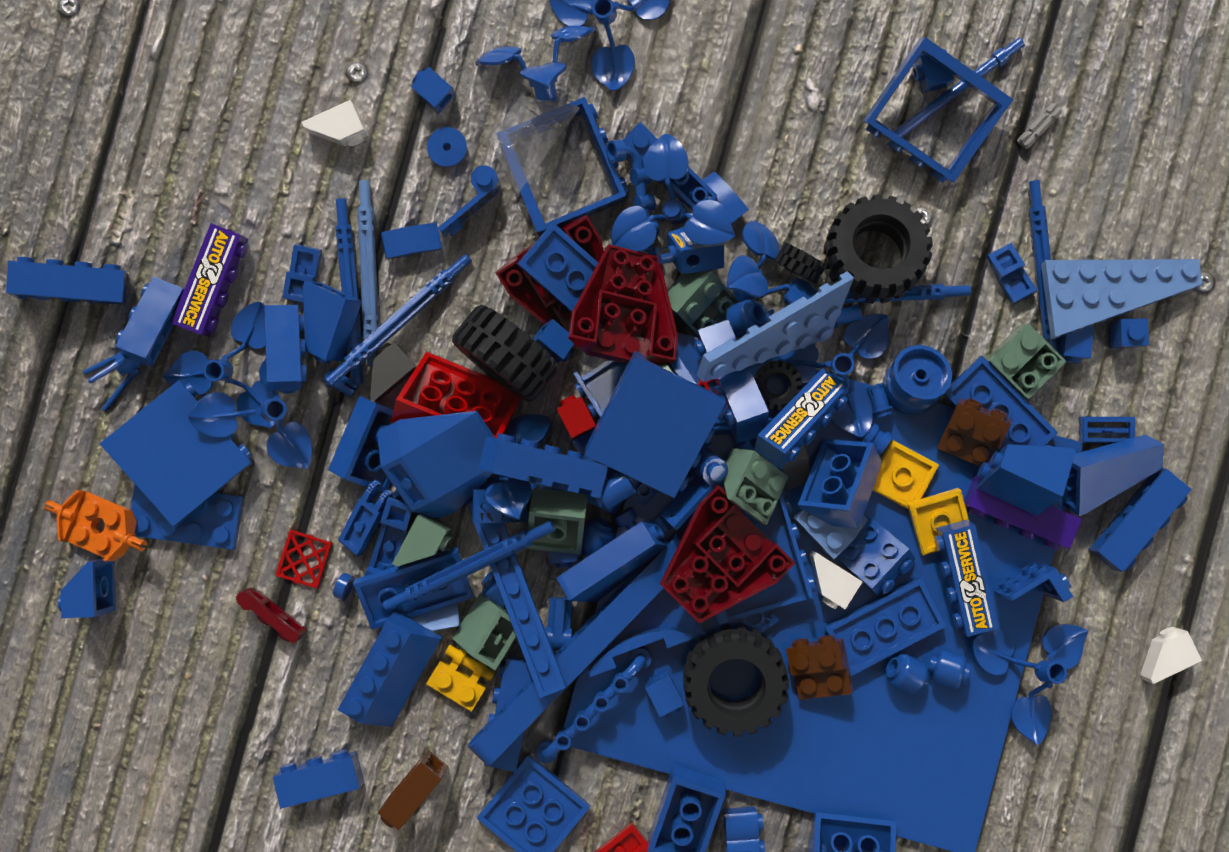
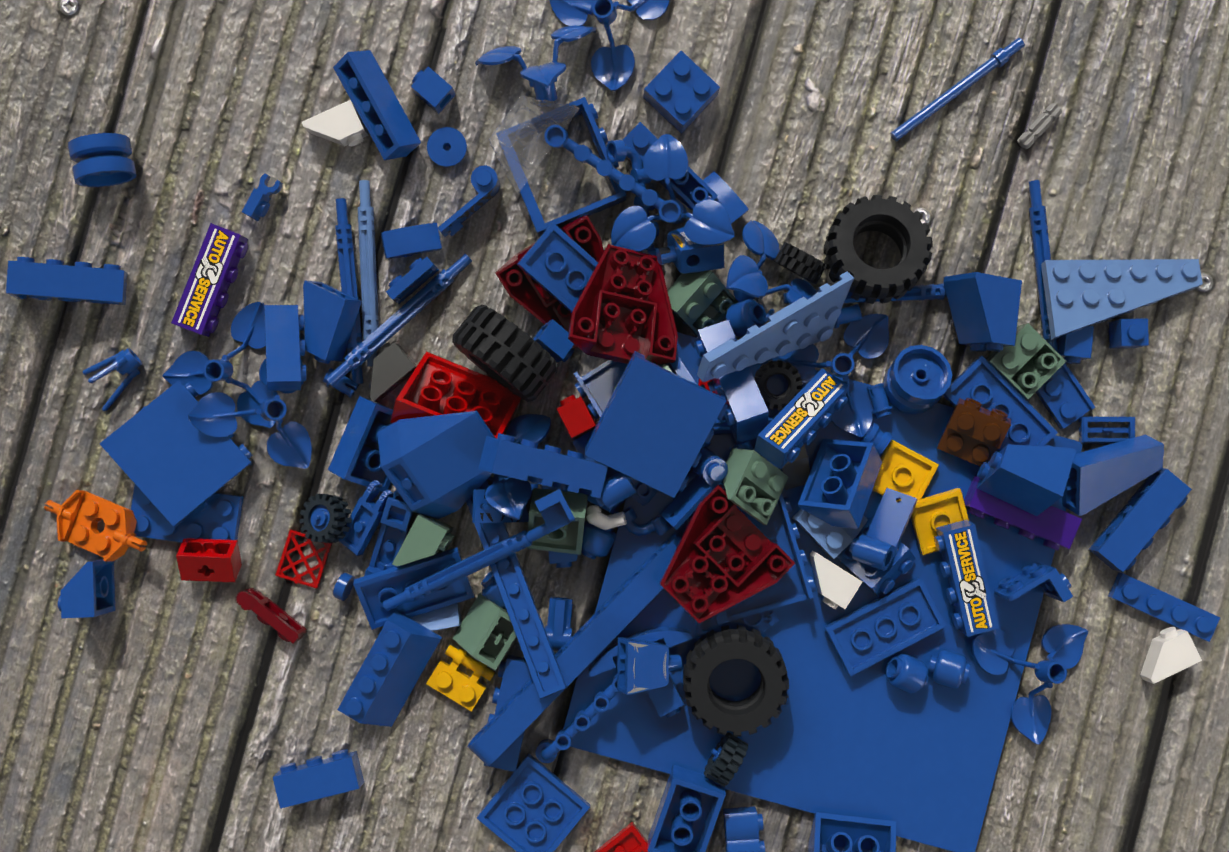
blue brick [115,276,184,367] -> none
blue slope [282,244,322,303] -> none
reddish brown window [378,749,449,831] -> none
blue slope [557,522,668,603] -> none
reddish brown plate [786,635,854,700] -> none
blue window [863,37,1014,183] -> none
blue brick [913,49,954,94] -> none
blue slope [987,243,1037,306] -> none
none -> blue wheel [68,133,137,187]
none -> red brick [176,538,242,582]
none -> blue plate [242,174,283,221]
none -> black wheel [299,494,352,543]
none -> blue brick [333,50,421,160]
none -> blue plate [386,257,439,304]
none -> blue panel [535,489,575,532]
none -> blue bar [544,125,682,223]
none -> white arm [586,505,627,530]
none -> blue torso [617,637,682,695]
none -> blue brick [643,51,720,134]
none -> black wheel [704,732,748,787]
none -> blue door [850,488,918,571]
none -> blue slope [943,272,1022,352]
none -> blue plate [1035,363,1095,429]
none -> blue plate [1108,572,1220,642]

